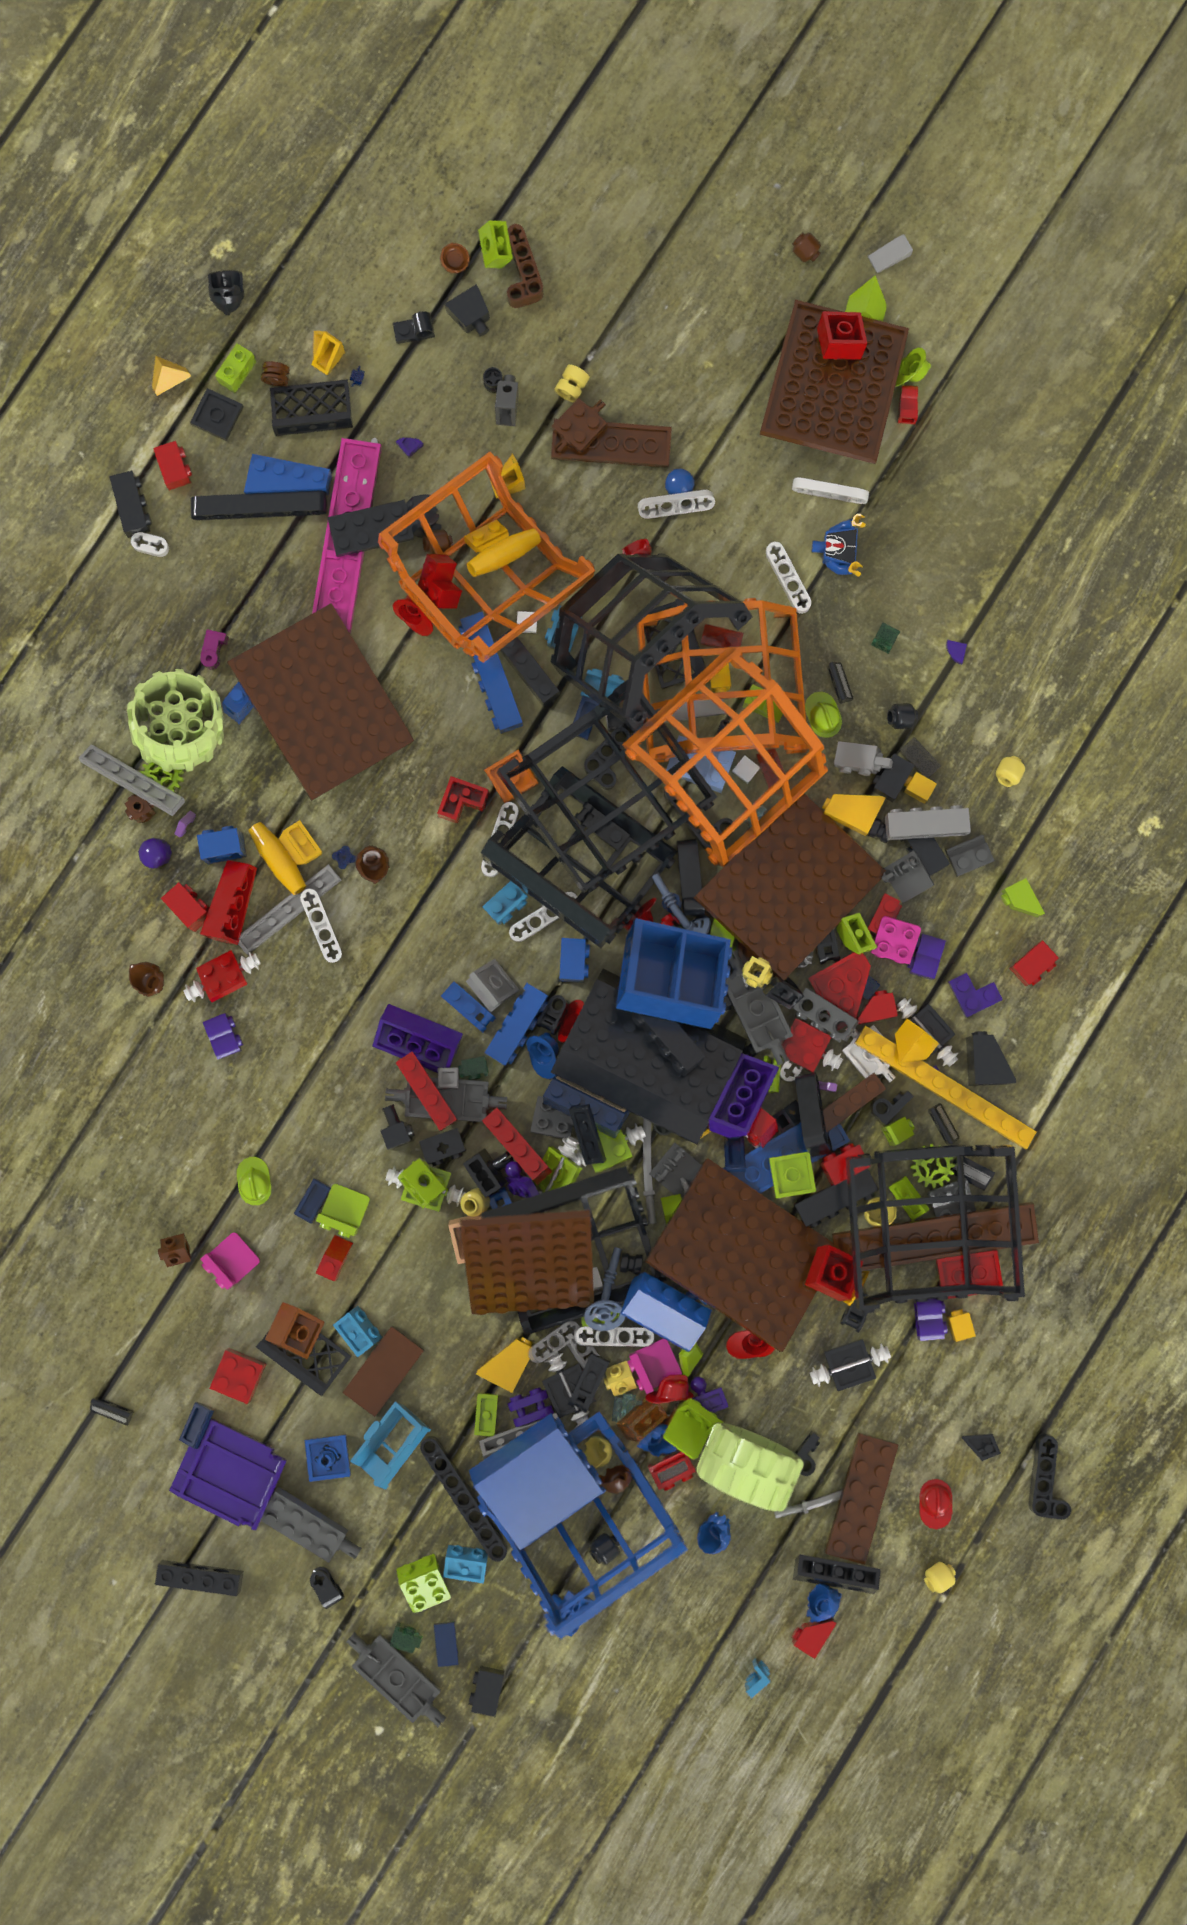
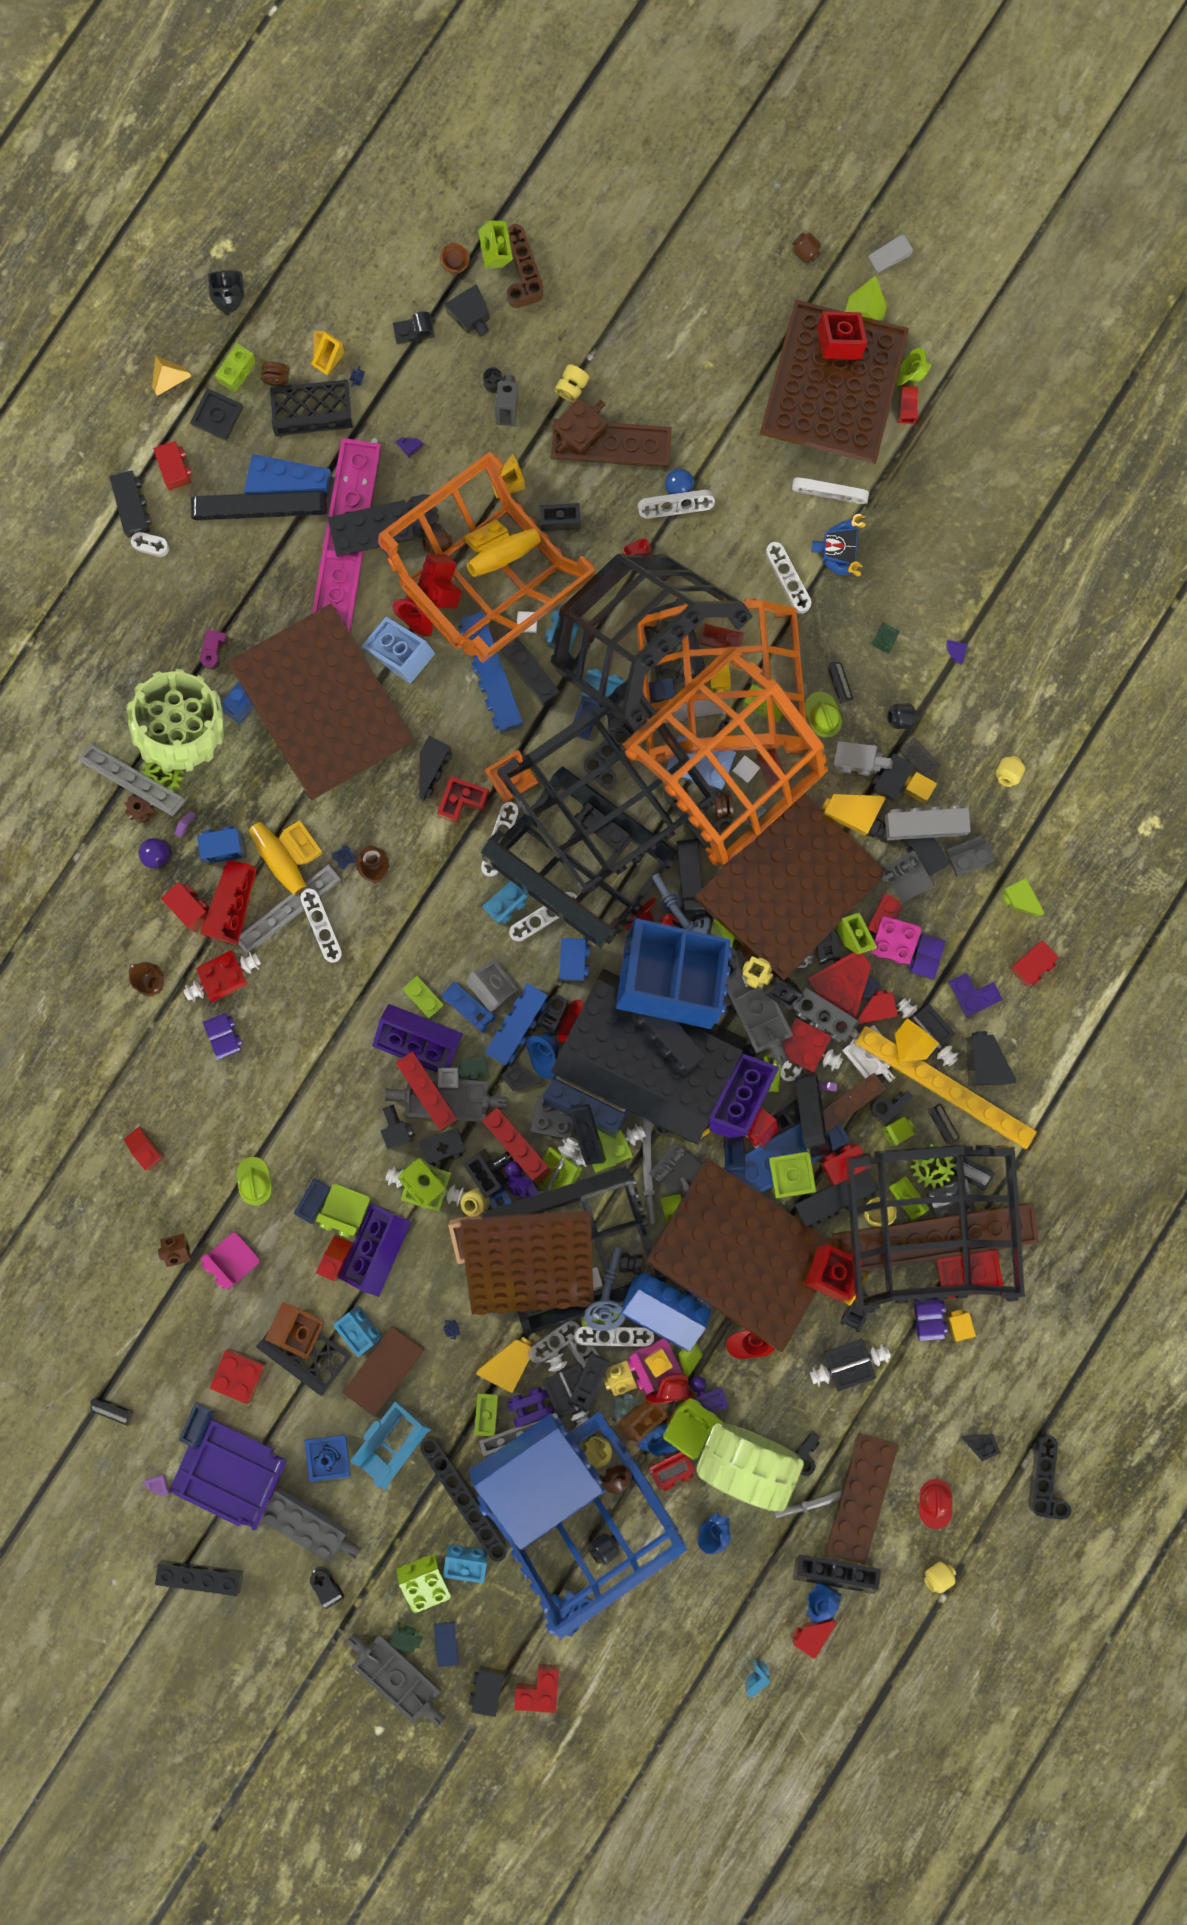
none -> red slope [123,1126,165,1170]
none -> medium lavender tile [144,1474,170,1496]
none -> dark purple slope [338,1203,412,1297]
none -> light blue slope [361,617,435,684]
none -> lime plate [402,976,444,1019]
none -> black slope [419,736,452,802]
none -> clear blue plate [443,1320,460,1340]
none -> black piece [501,1063,541,1091]
none -> red brick [514,1664,559,1713]
none -> black brick [540,503,581,531]
none -> yellow brick [644,1347,673,1378]
none -> dark blue tile [648,678,676,703]
none -> reddish brown wheel [714,790,733,819]

